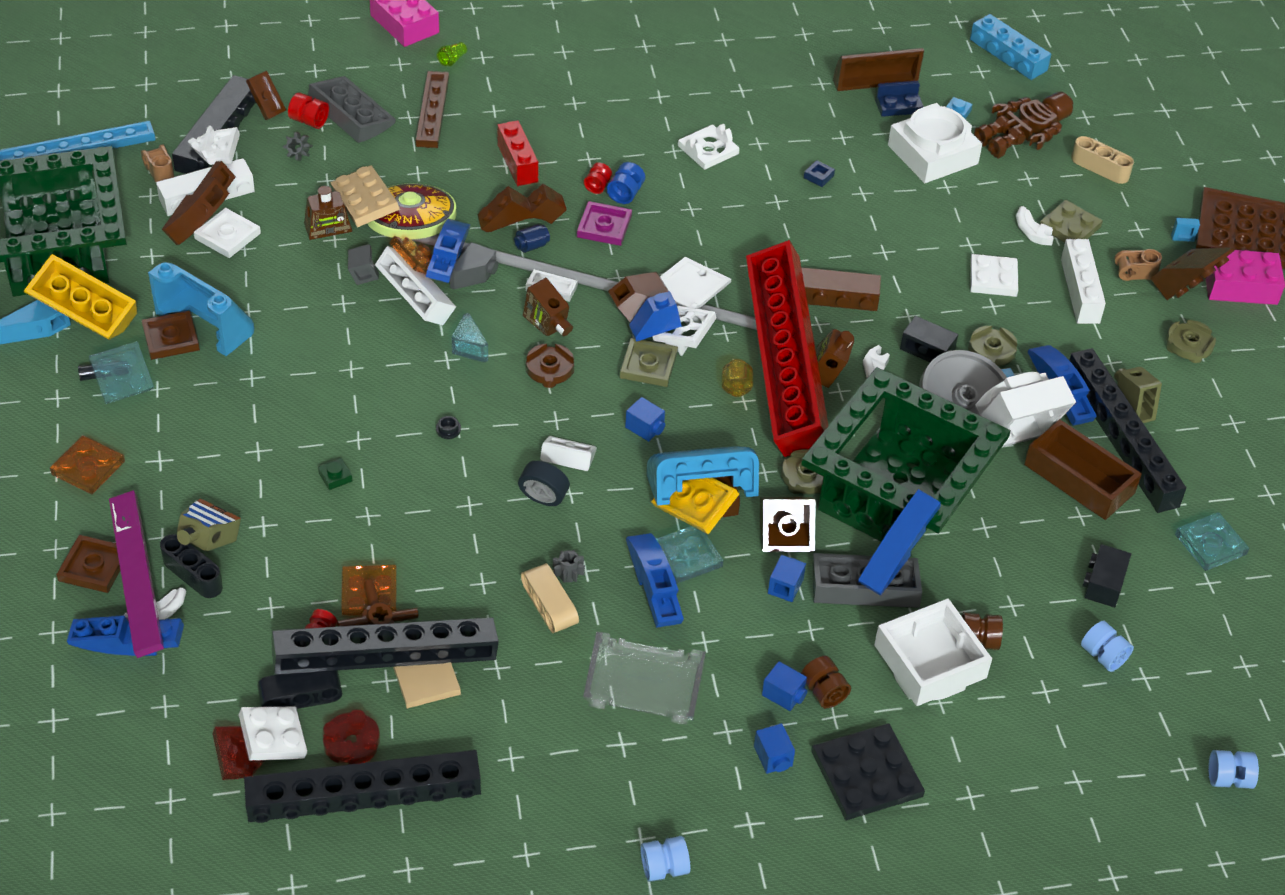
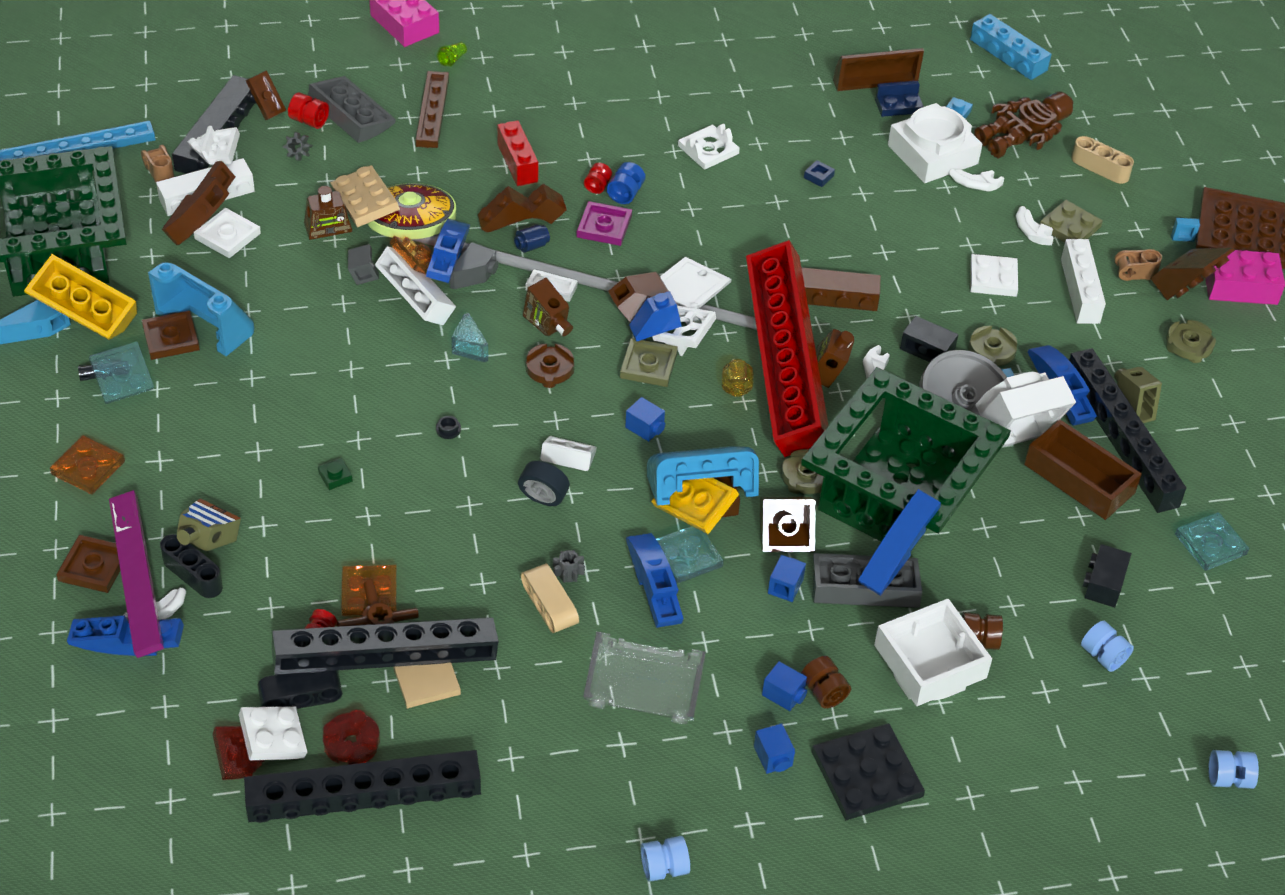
none -> white piece [949,169,1004,191]

